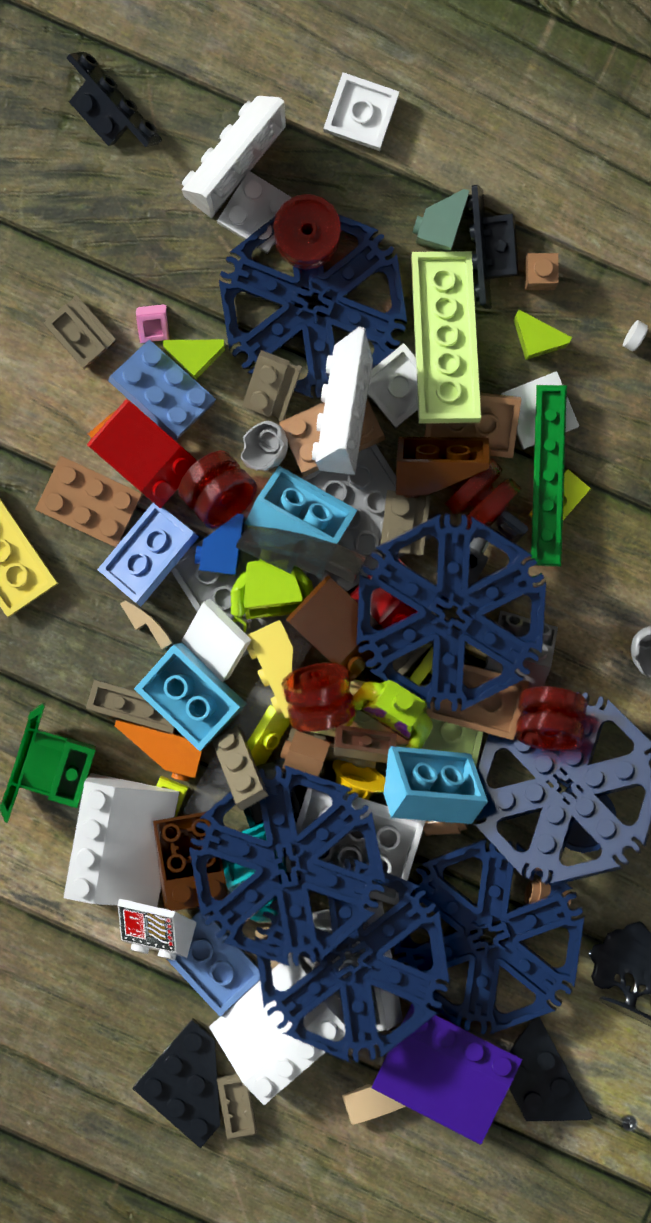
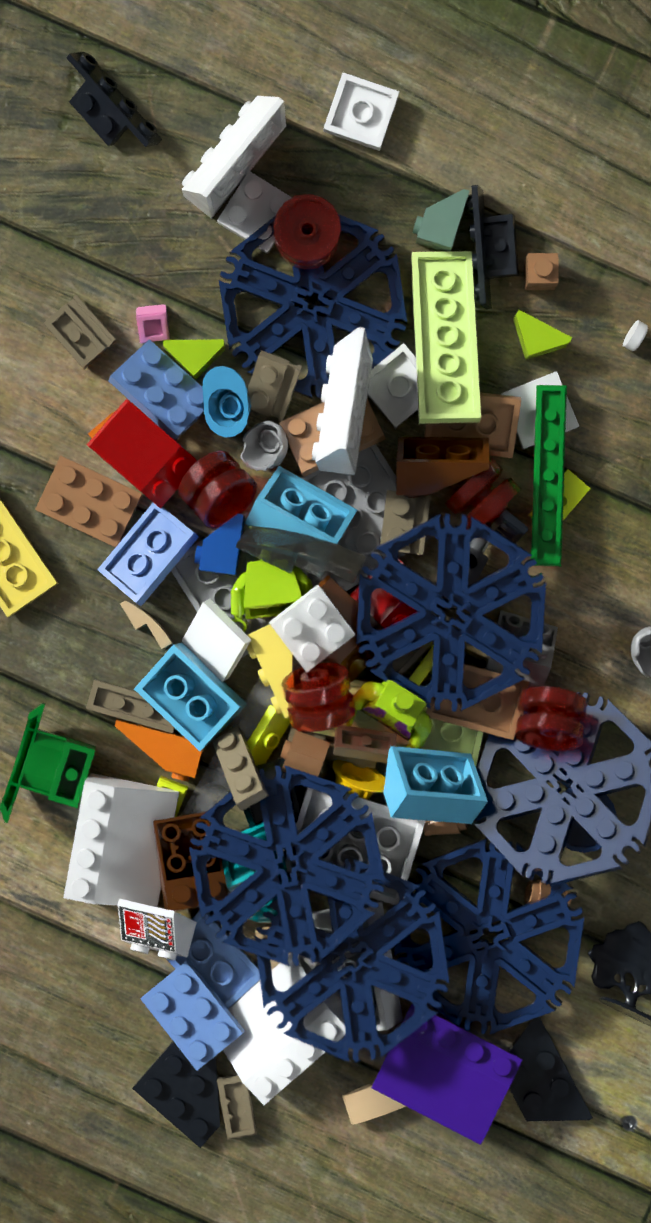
none -> medium blue plate [140,959,245,1071]
none -> dark azure piece [202,366,251,438]
none -> white plate [269,585,356,672]

